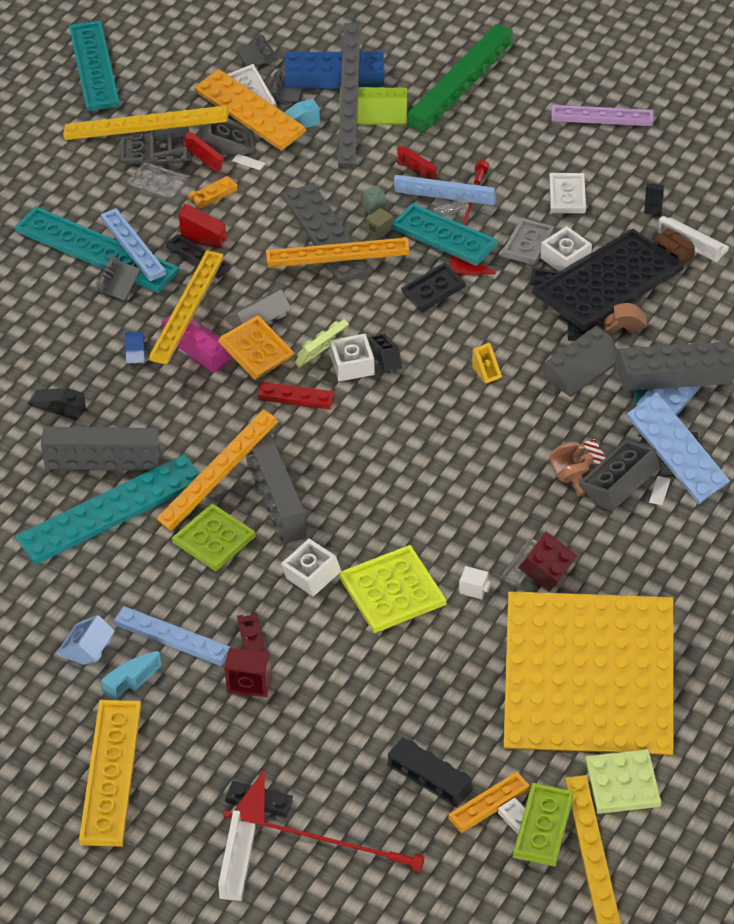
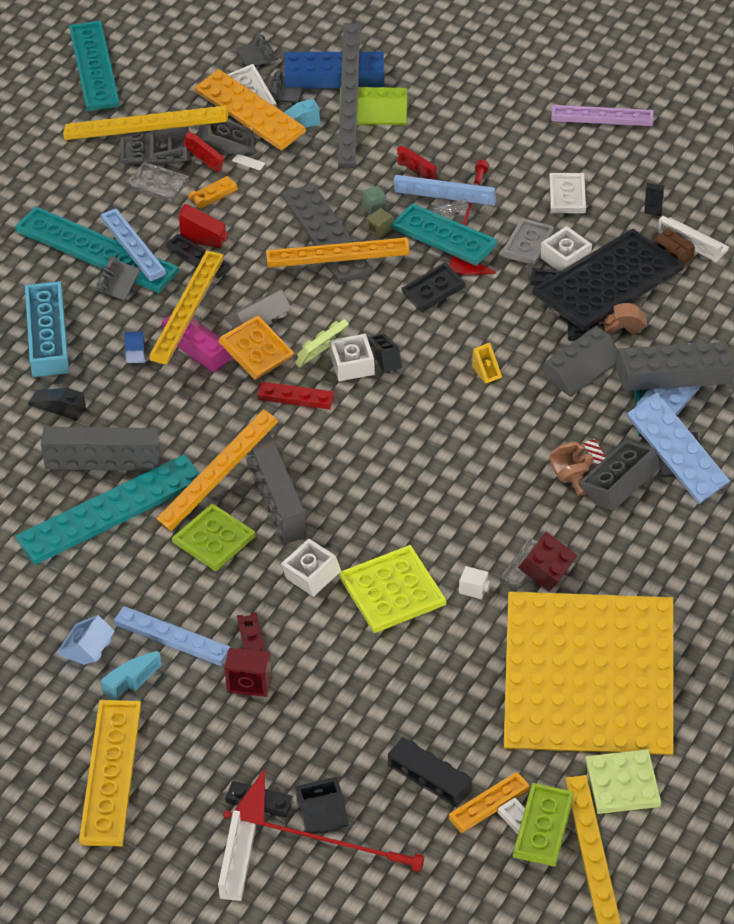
green brick [407,24,514,133] -> none
white sticker [649,476,670,505] -> none
none -> medium azure brick [25,281,69,377]
none -> black slope [295,777,349,834]

